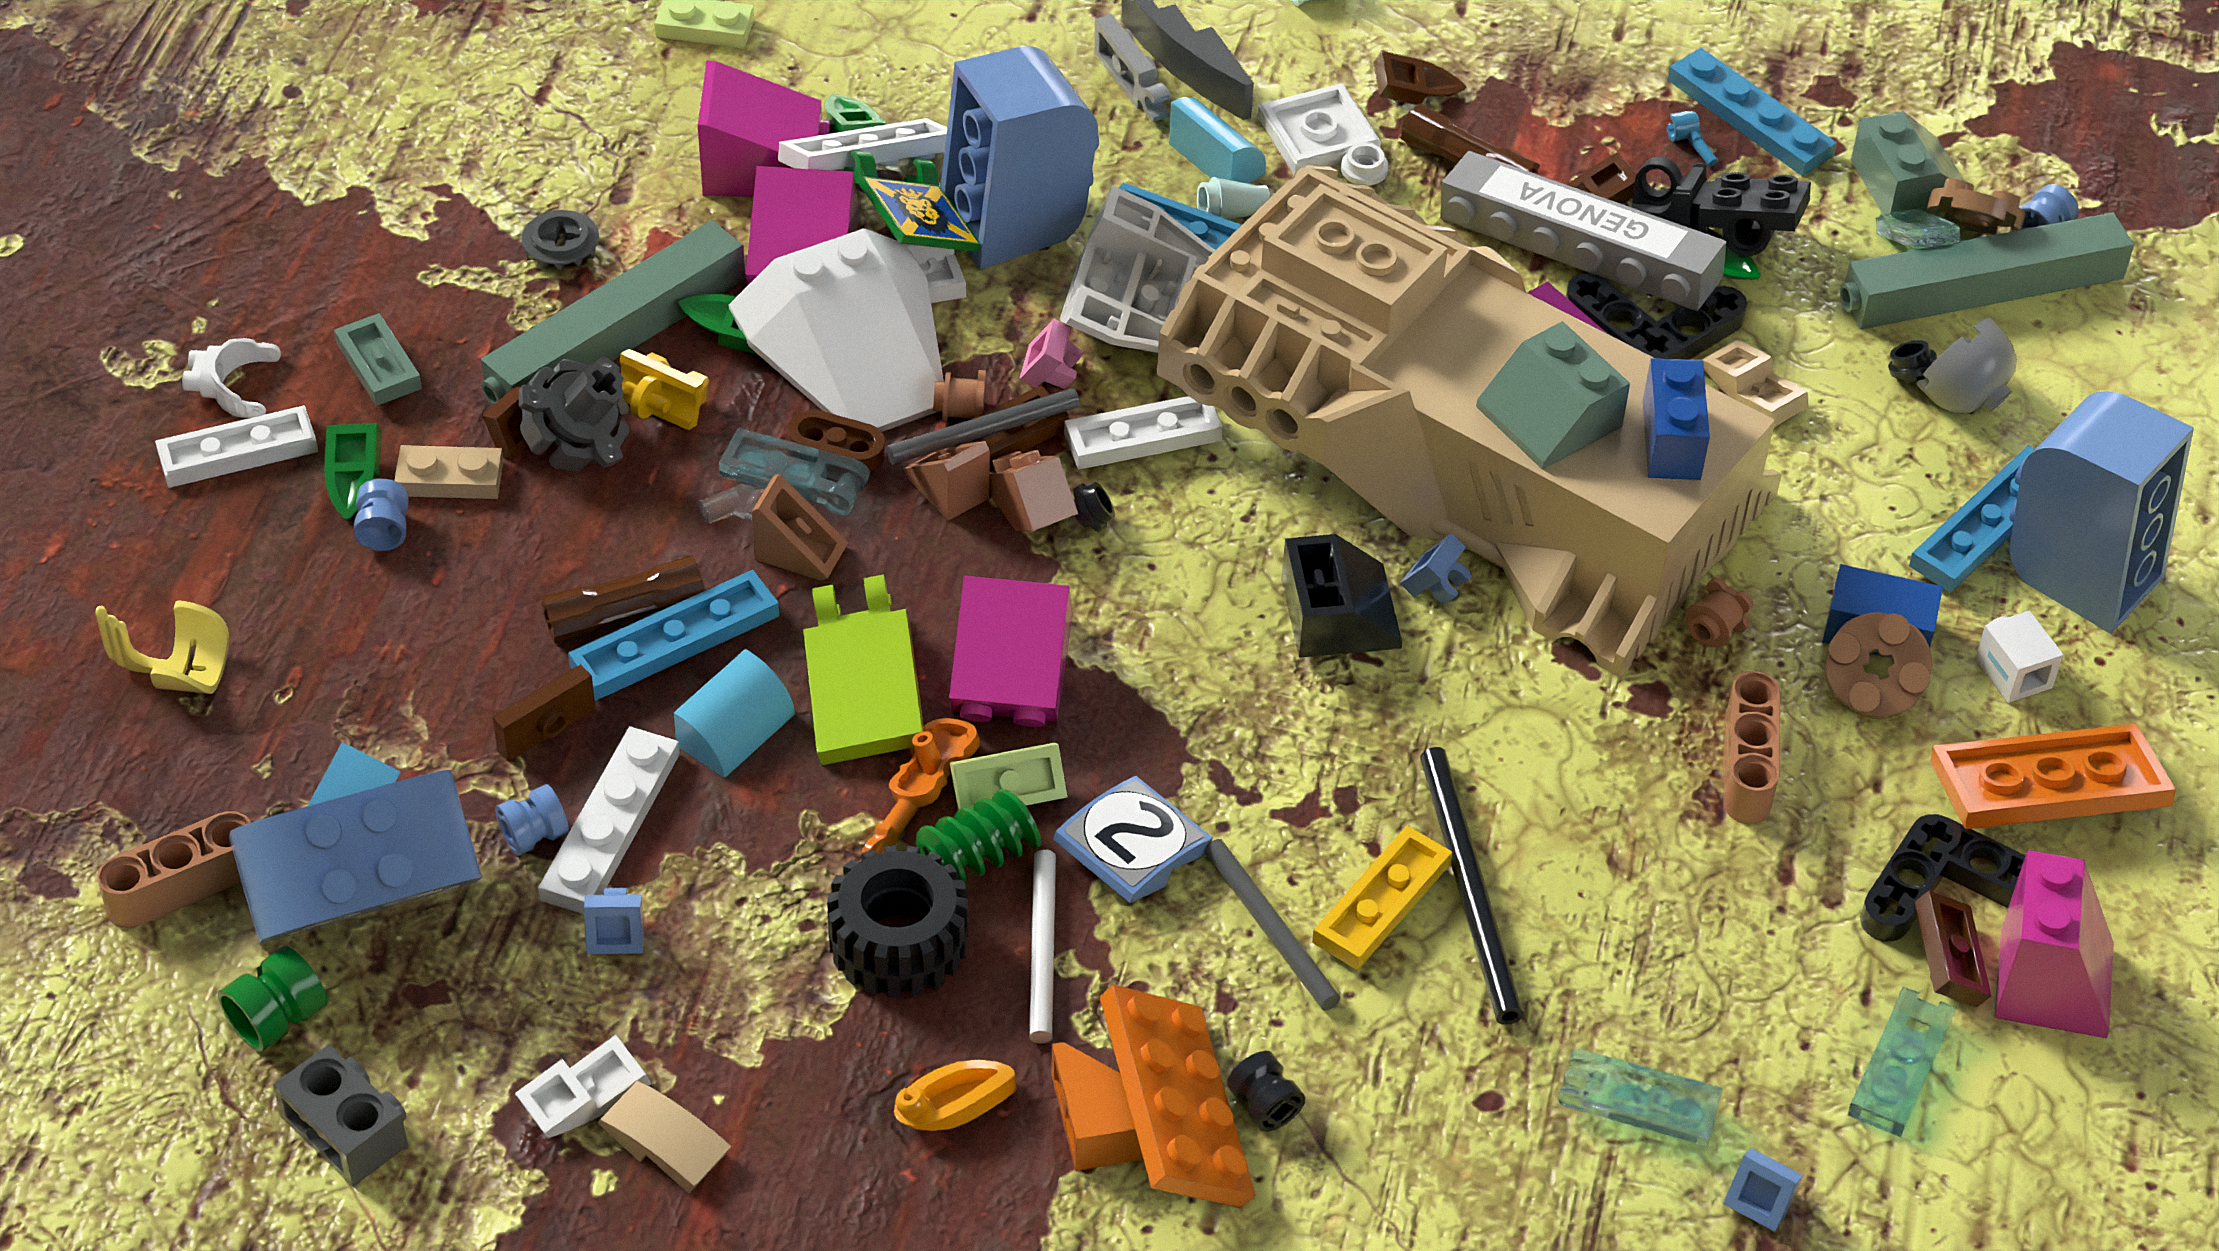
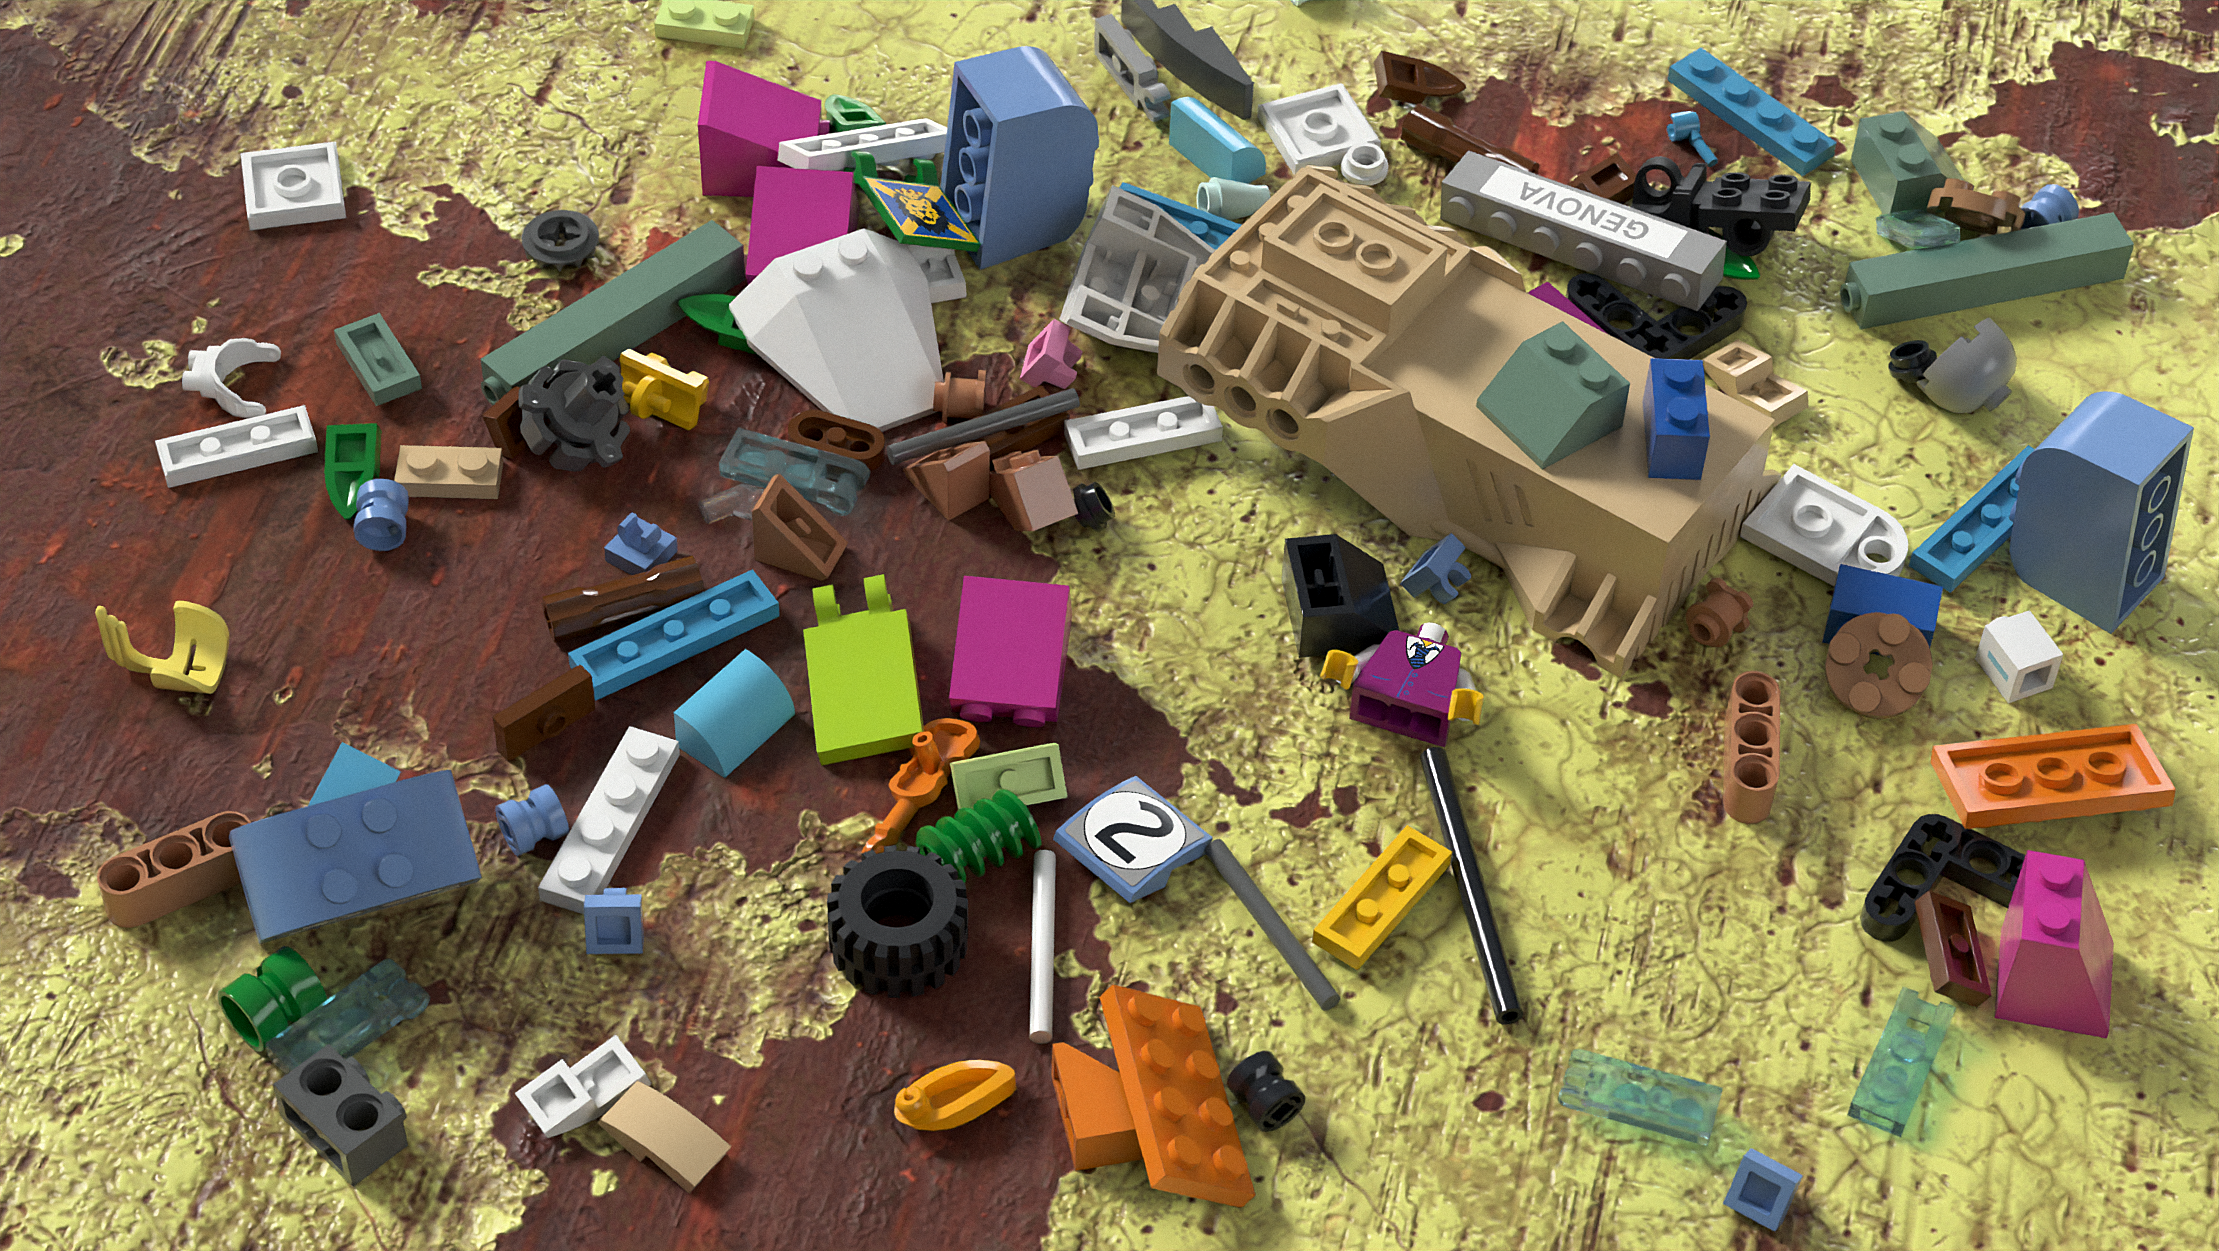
none -> white tile [241,142,346,230]
none -> clear light blue plate [265,959,430,1074]
none -> medium blue tile [604,513,678,575]
none -> magenta torso [1320,623,1484,748]
none -> white plate [1740,464,1908,586]

